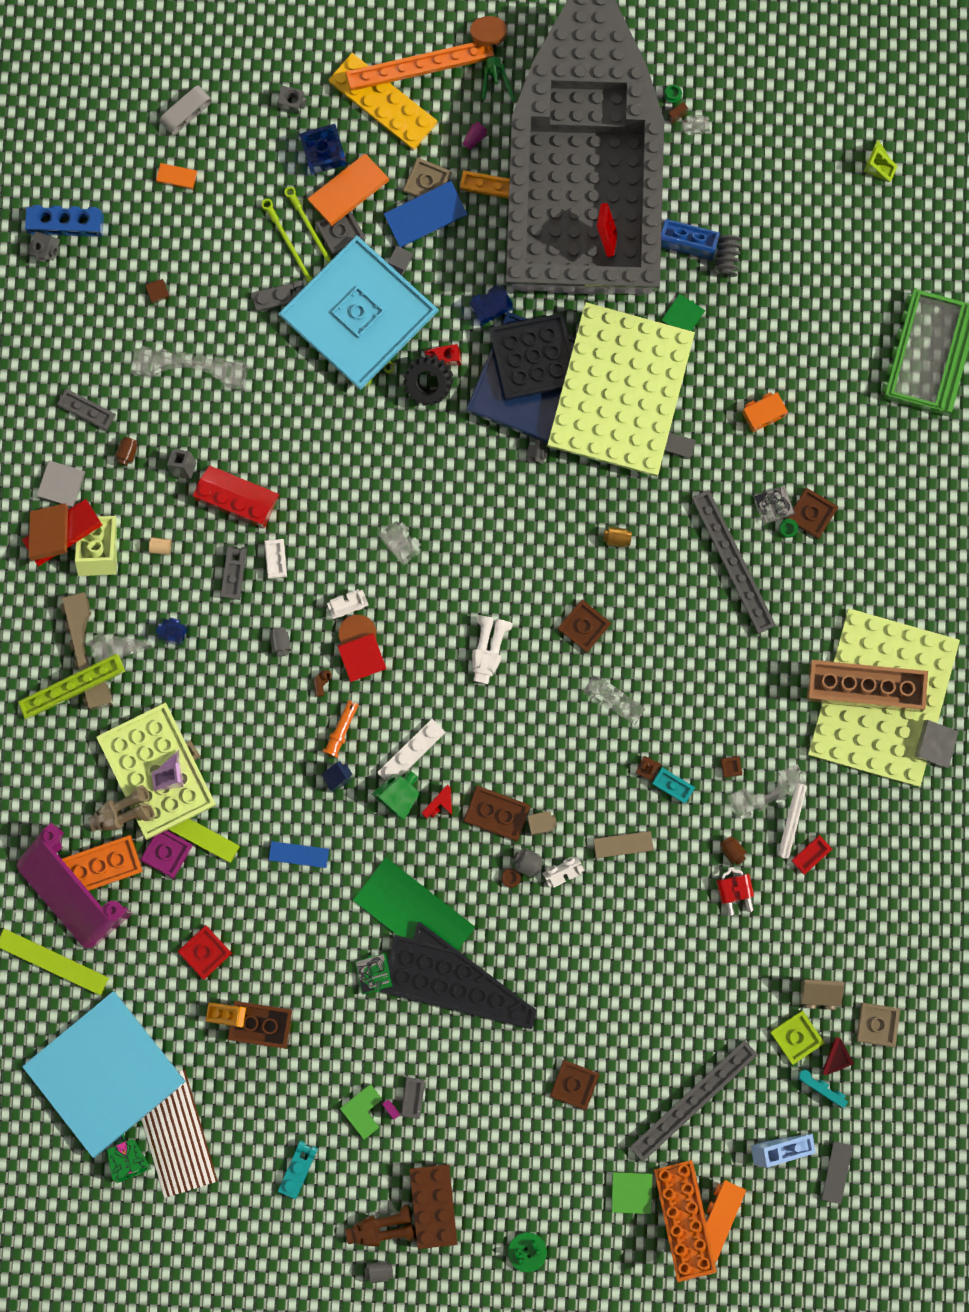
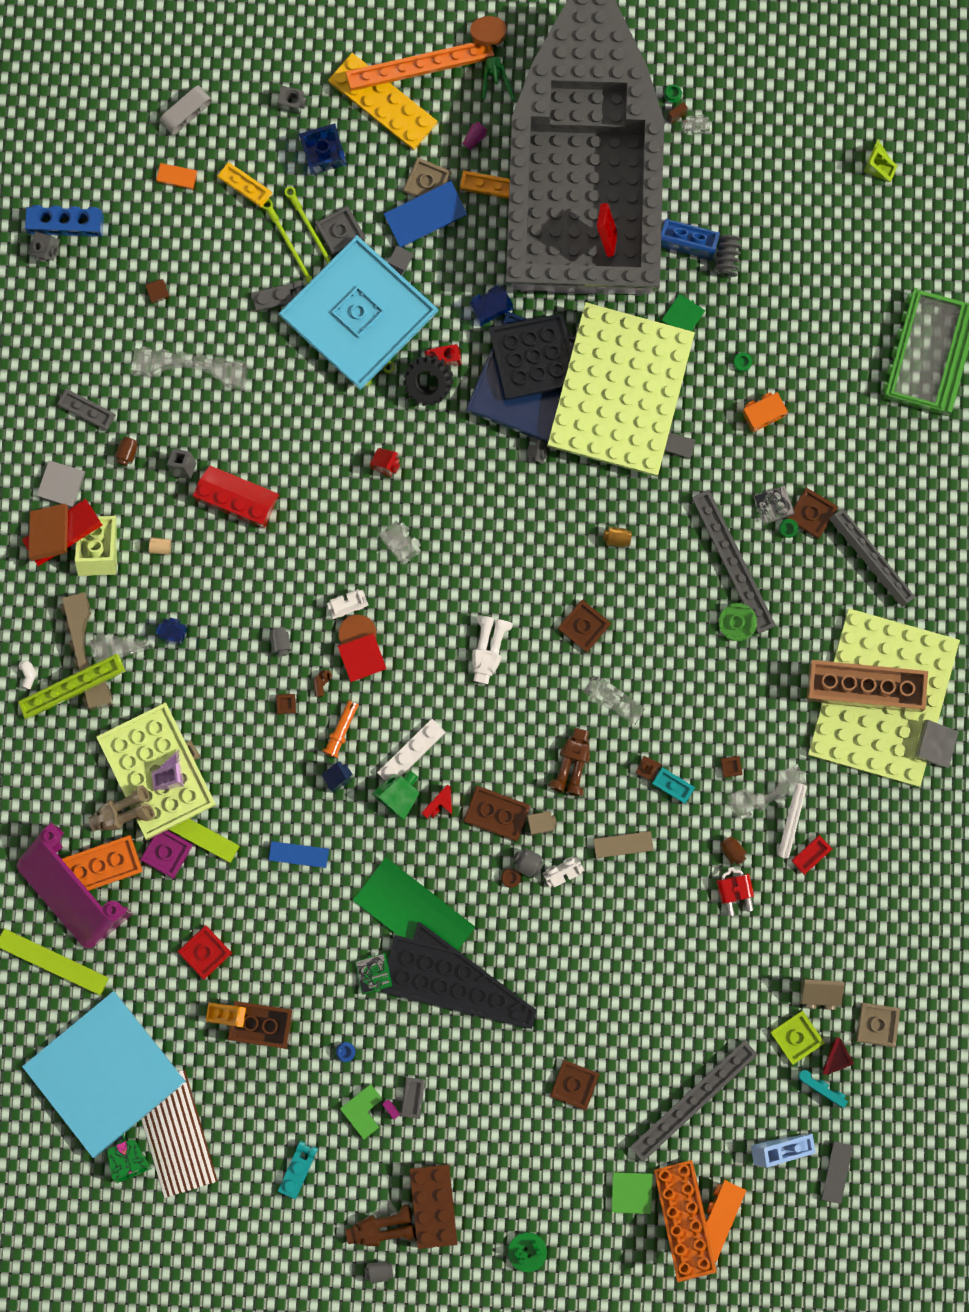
dark grey plate [221,545,247,600] -> none
white plate [264,539,287,579] -> none
orange tile [308,153,389,226] -> none
none -> white arm [19,661,36,690]
none -> yellow tile [217,162,273,208]
none -> reddish brown tile [276,694,296,715]
none -> blue plate [336,1042,356,1062]
none -> red slope [370,448,401,478]
none -> reddish brown piece [548,728,590,797]
none -> bright green tile [719,603,757,641]
none -> green tile [733,352,752,372]
none -> dark grey plate [829,509,915,607]

